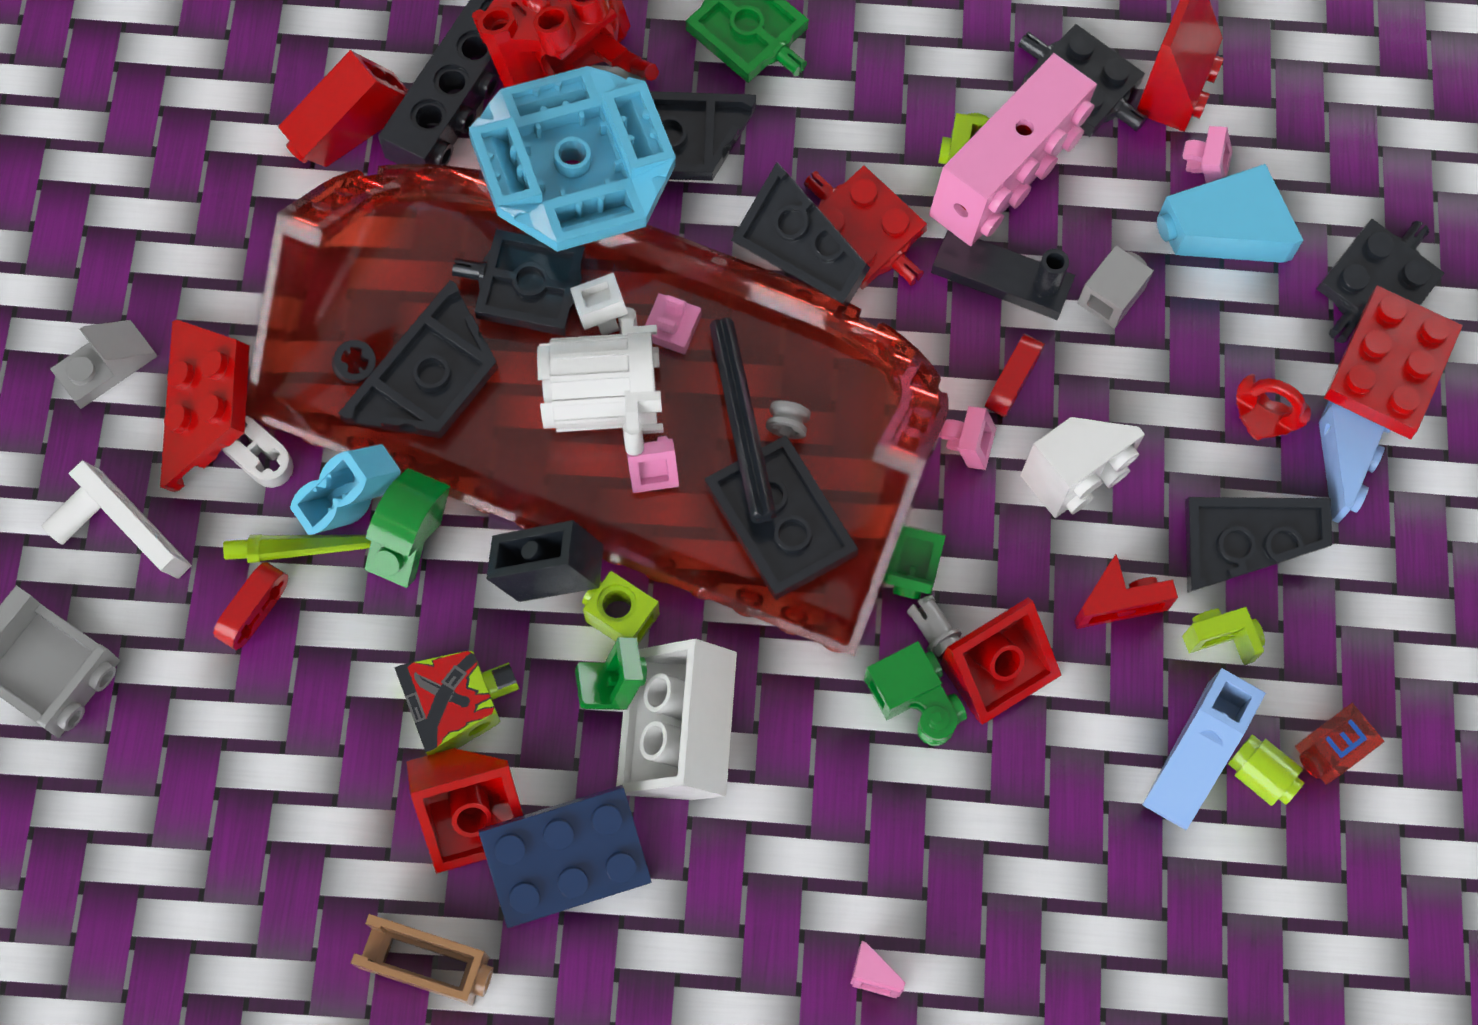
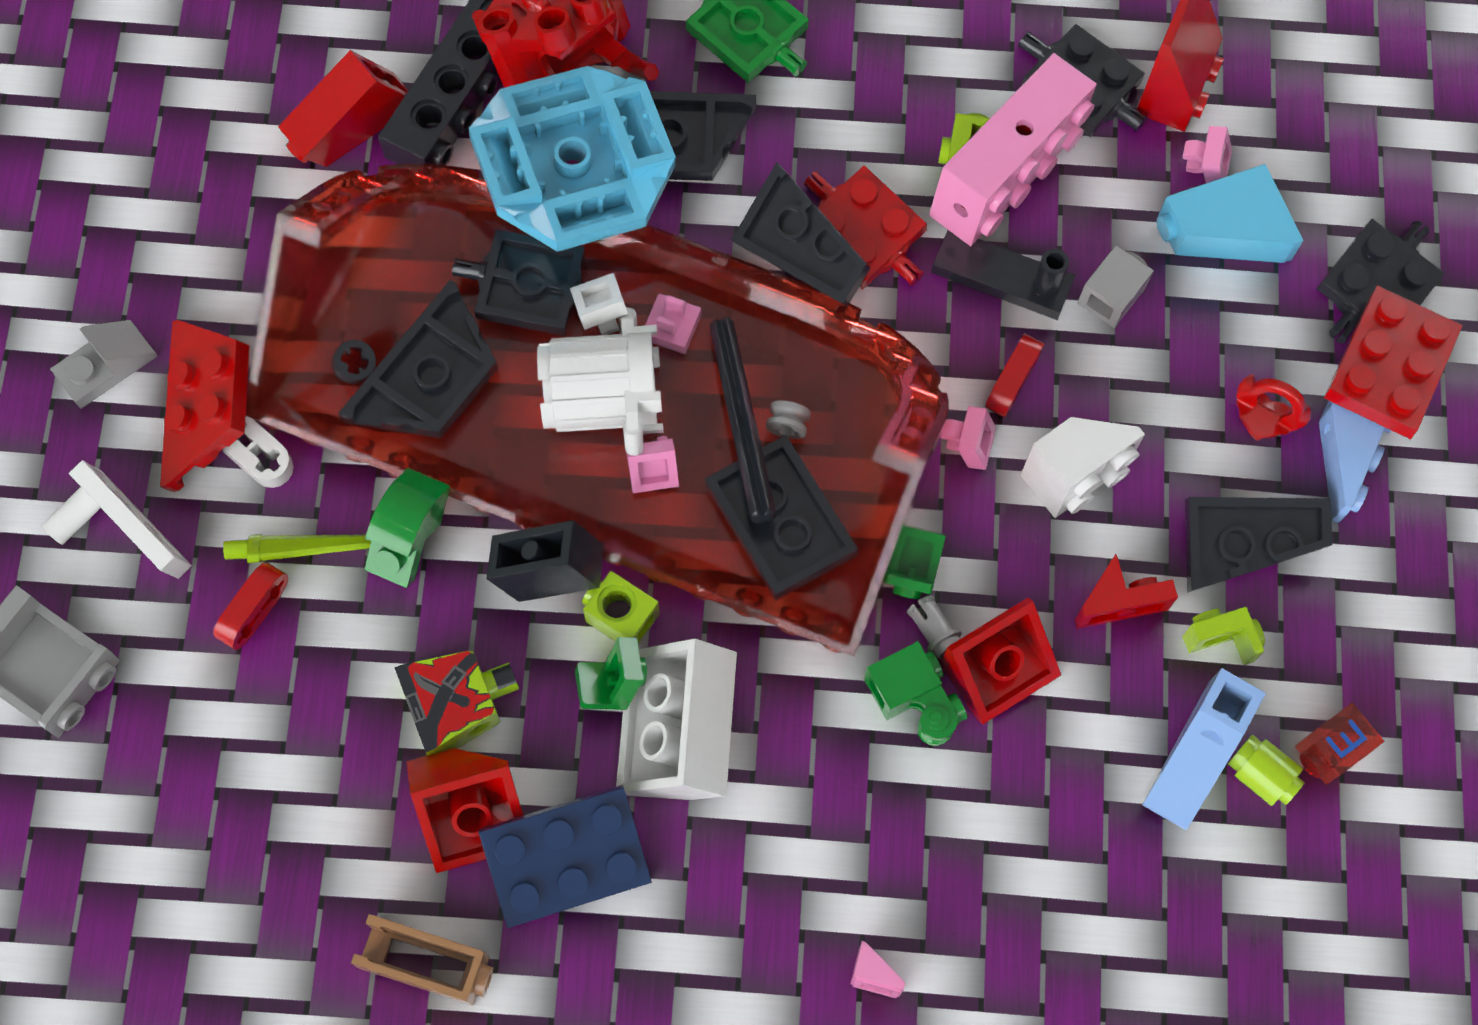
medium azure brick [290,444,401,535] -> none

